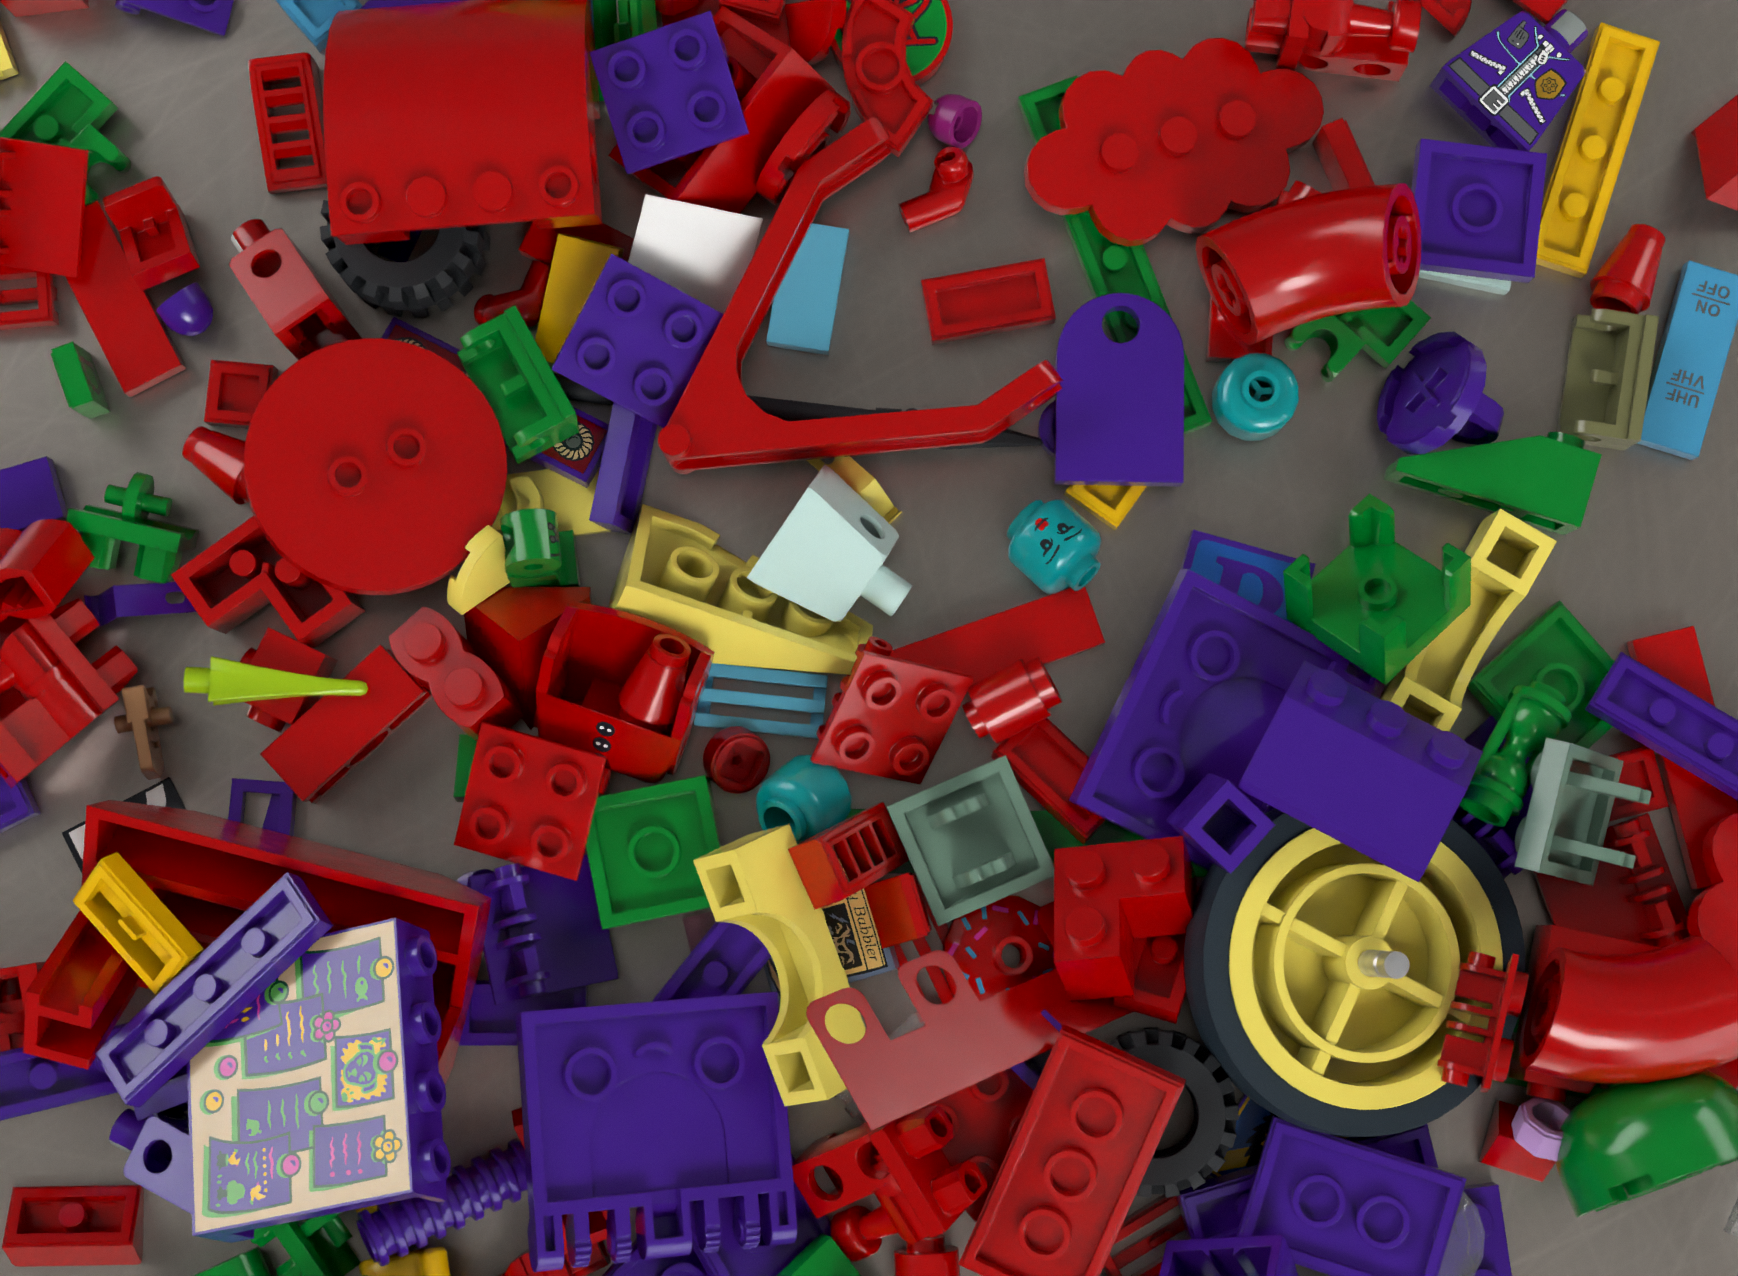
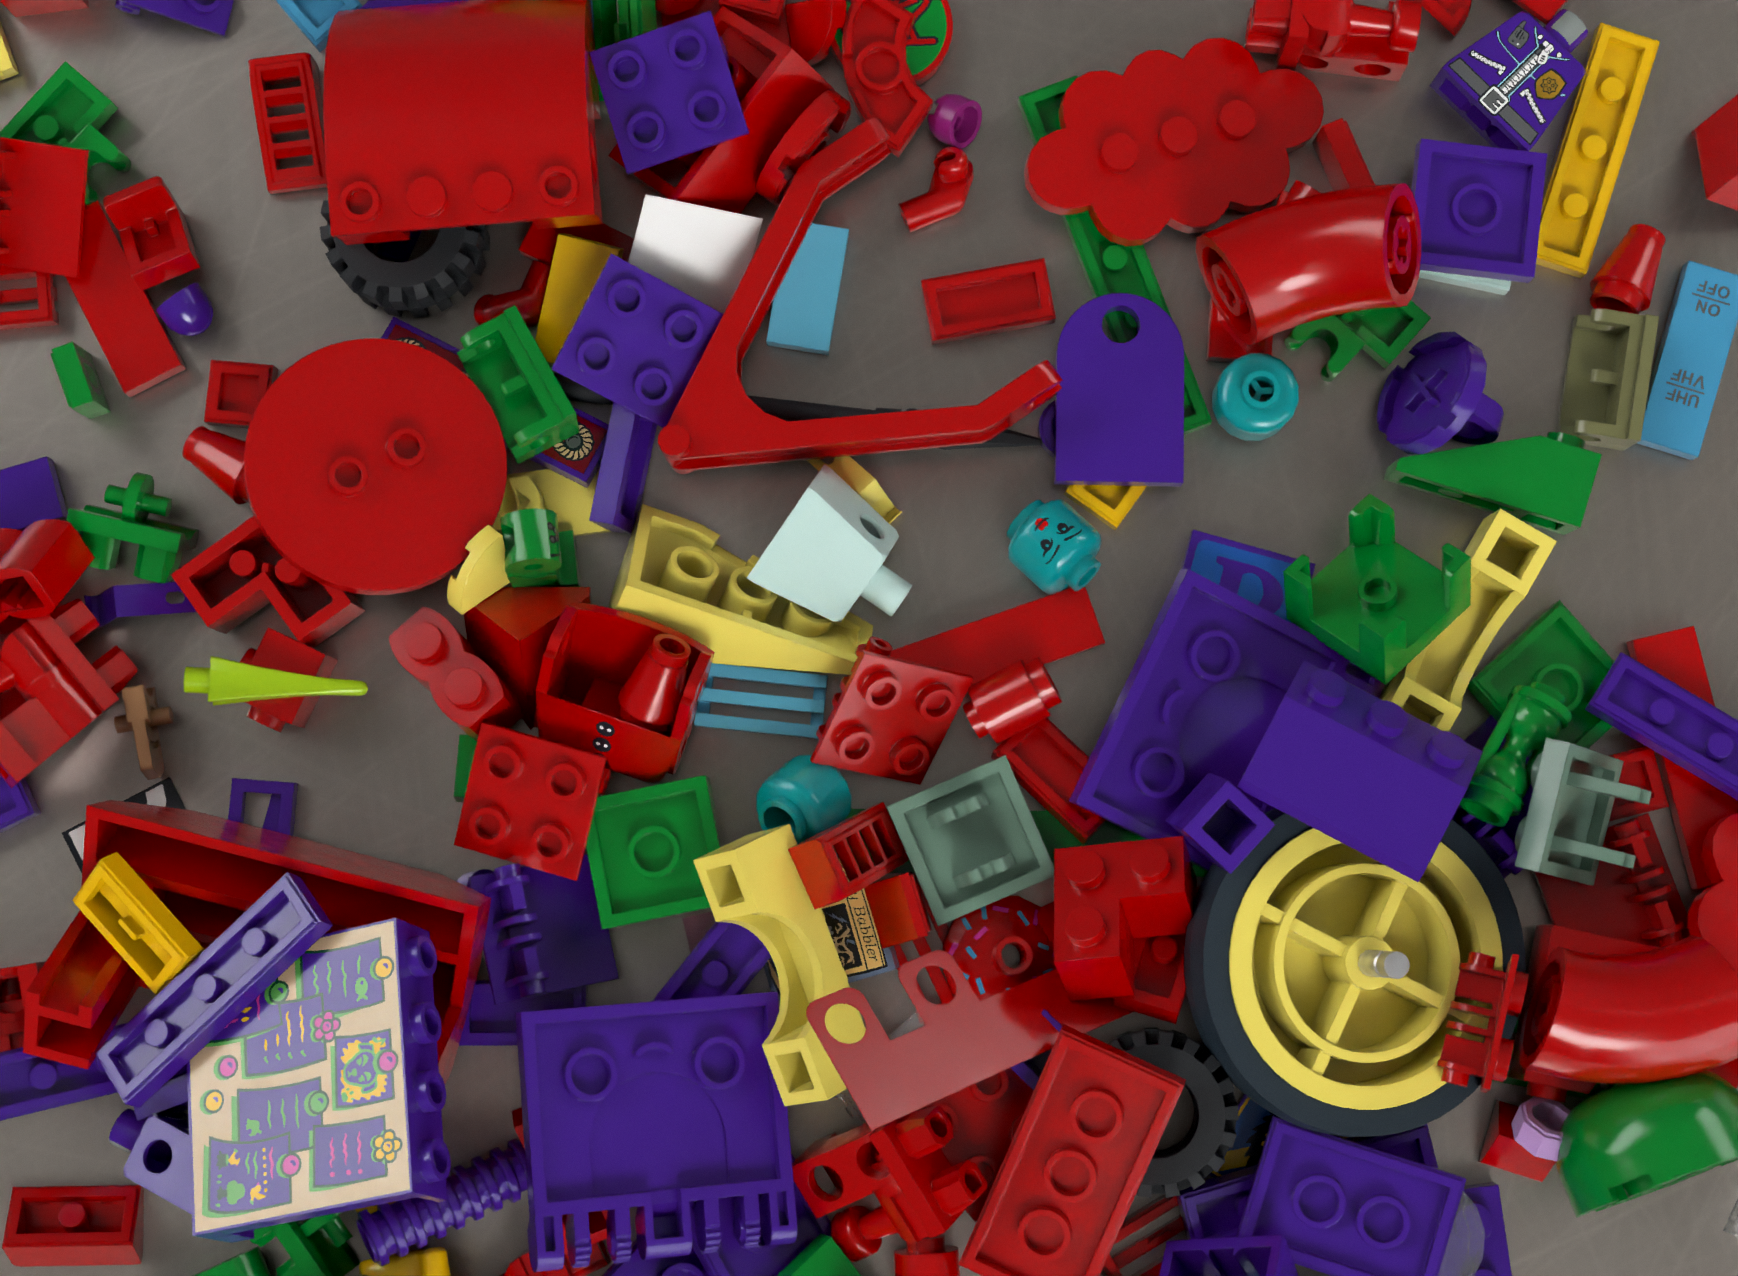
red torso [229,219,362,360] -> none
red piece [260,644,432,804] -> none
red tile [703,726,770,794] -> none

